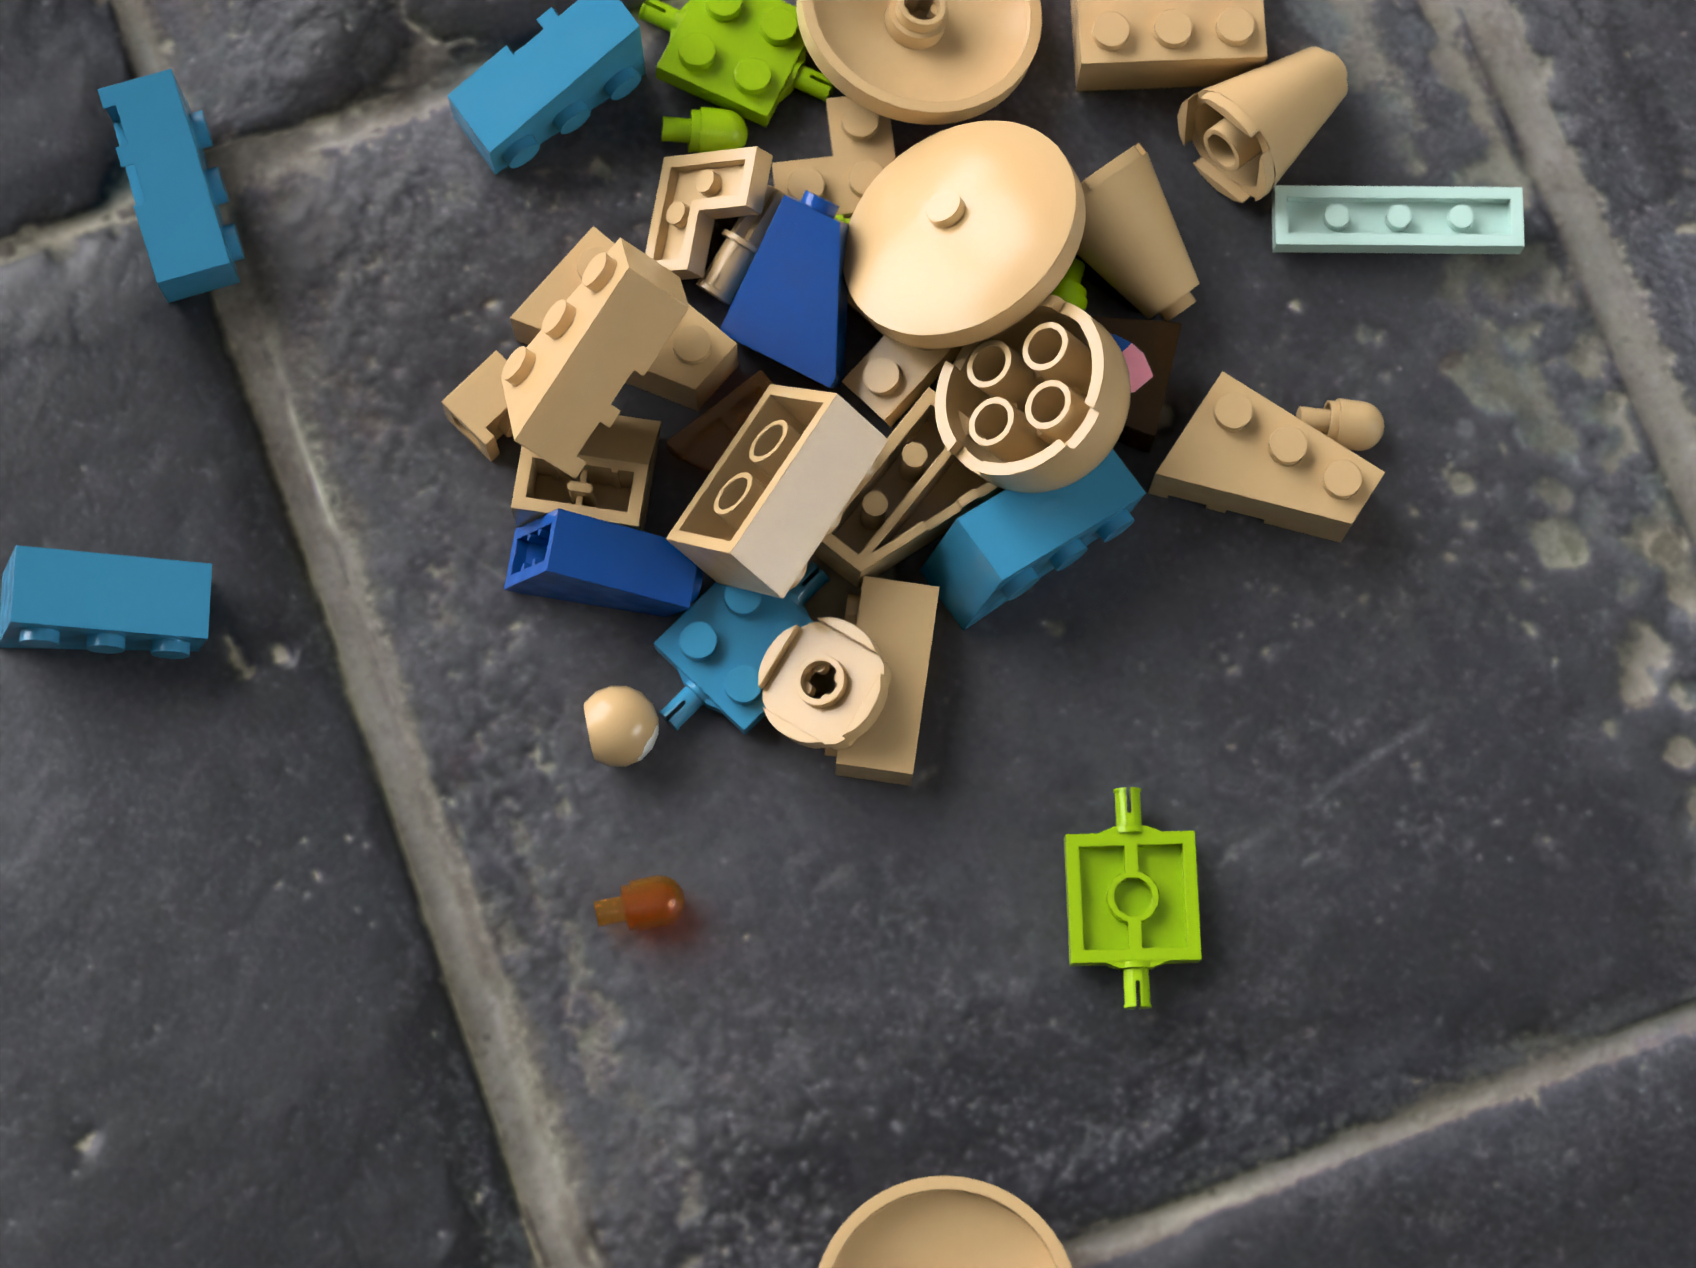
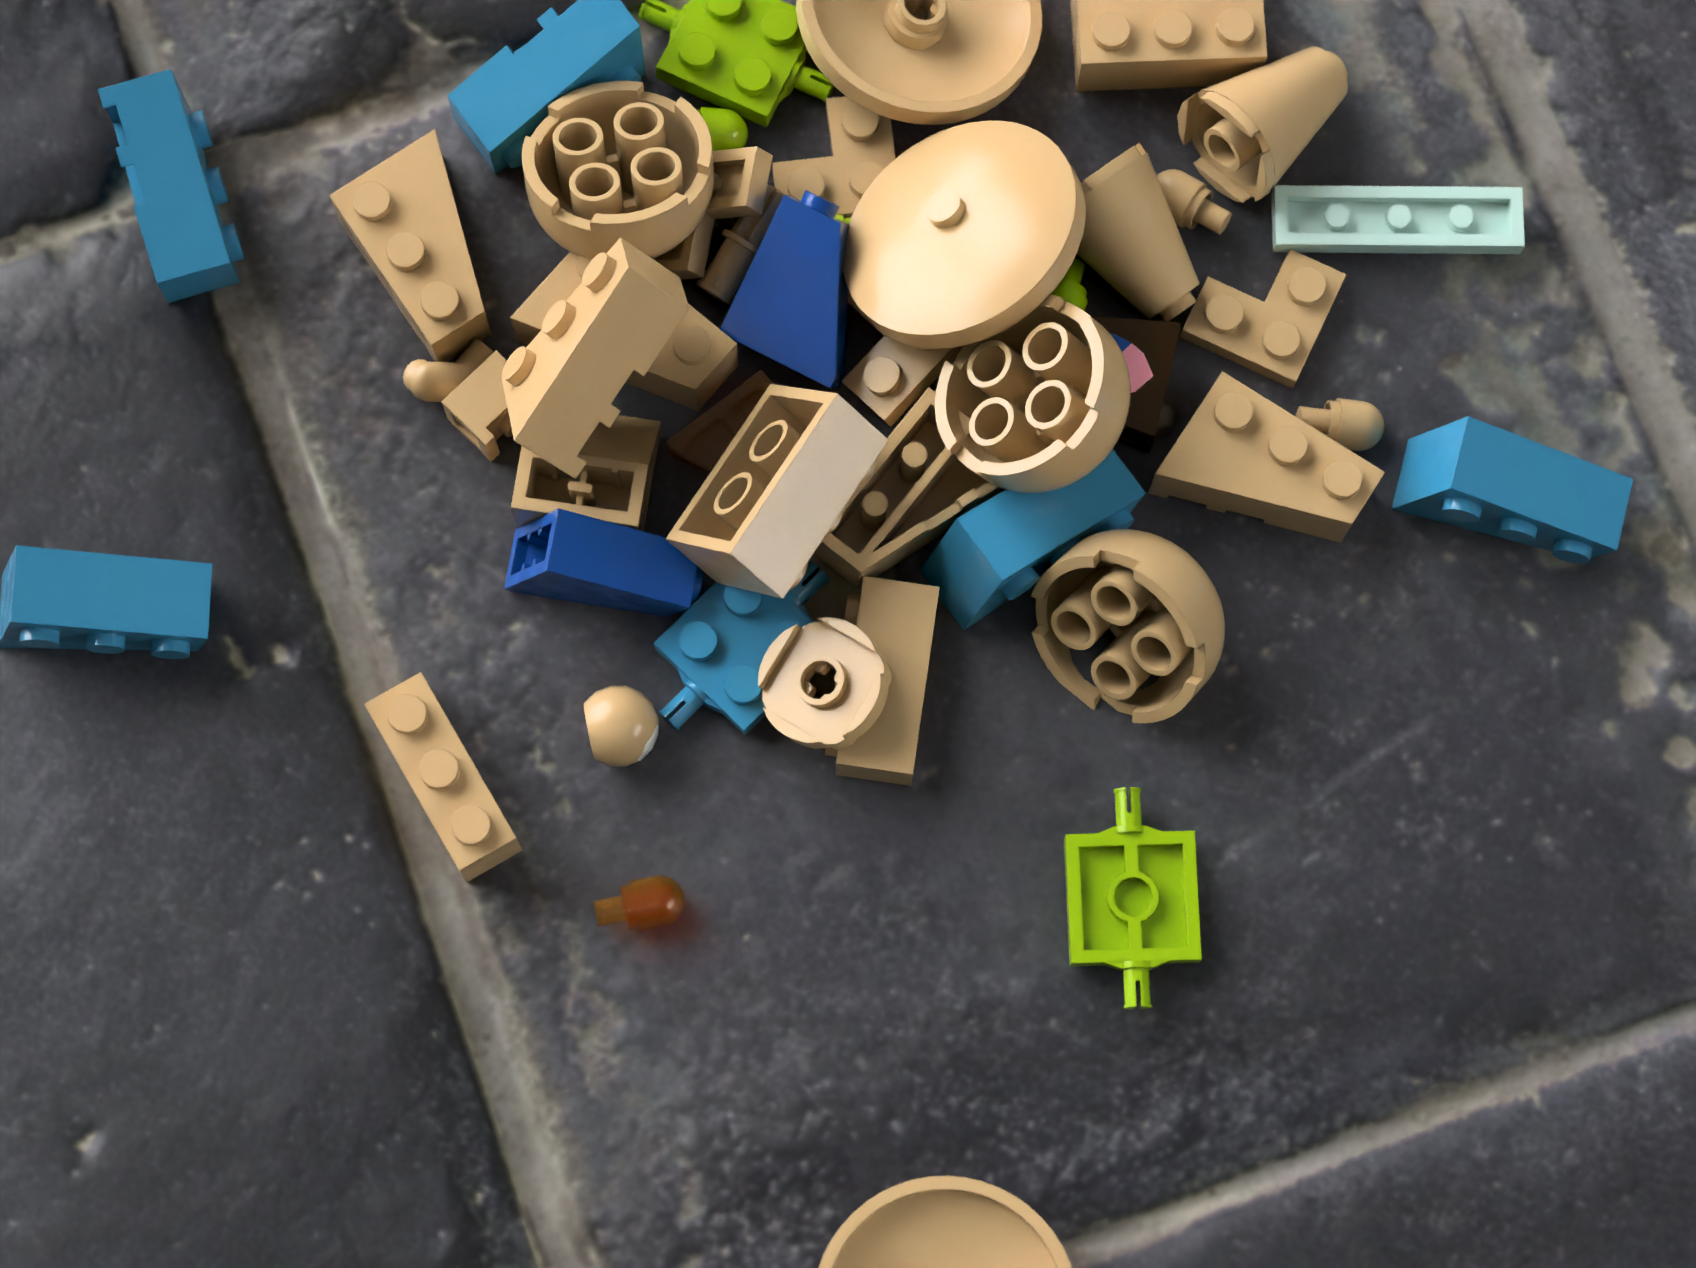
none -> tan wedge [329,129,491,362]
none -> tan brick [364,672,523,882]
none -> tan arm [403,339,494,402]
none -> tan cylinder [522,81,714,259]
none -> tan cylinder [1031,529,1225,723]
none -> tan cylinder [1157,169,1232,235]
none -> tan plate [1180,249,1347,389]
none -> dark azure wedge [1391,416,1633,564]

